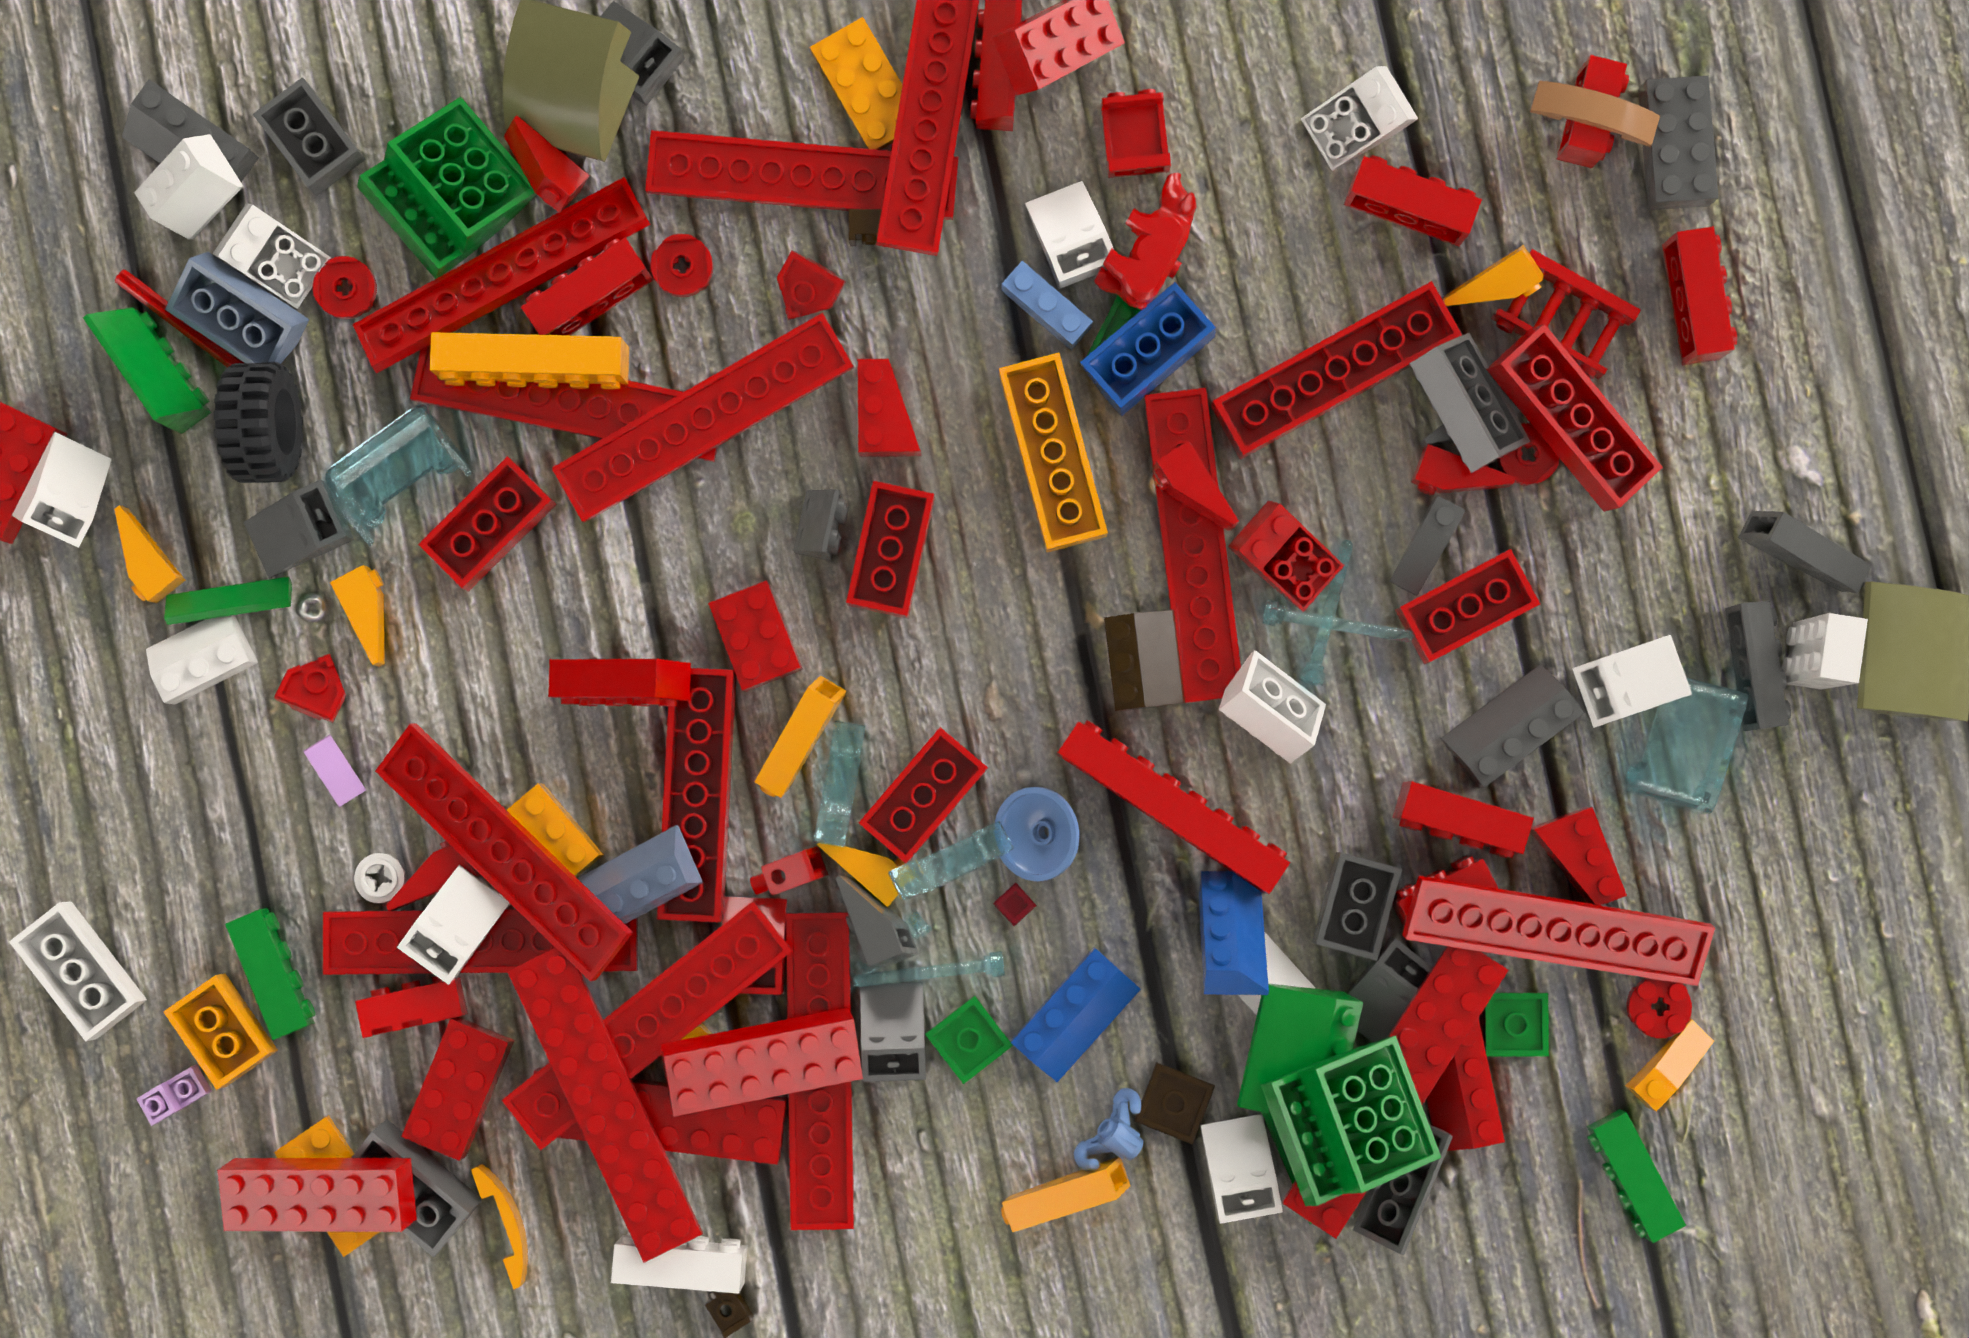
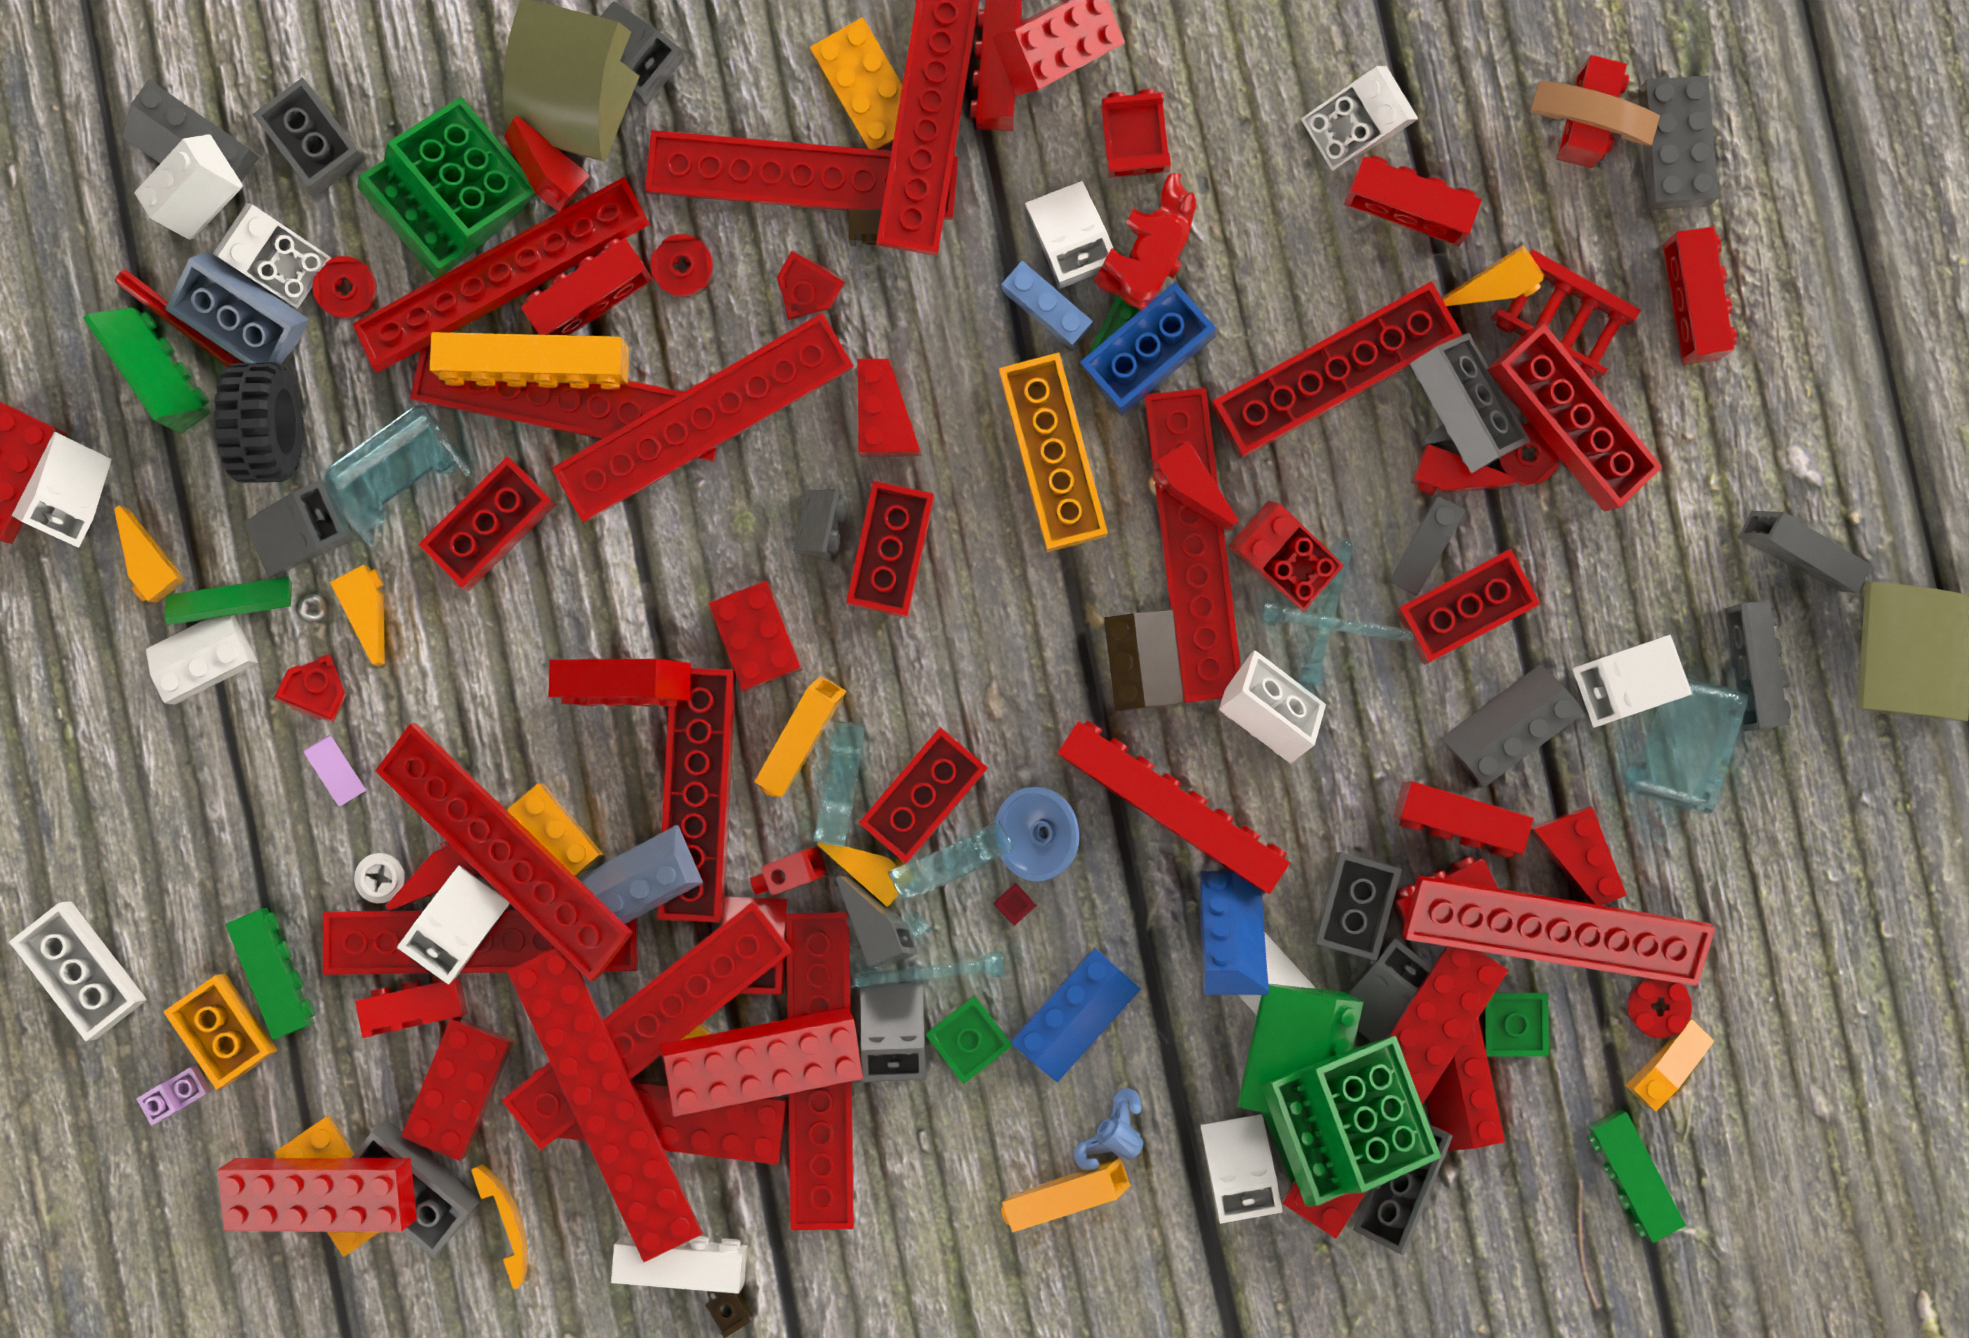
dark brown tile [1134,1062,1215,1145] -> none
white brick [1782,613,1868,690] -> none

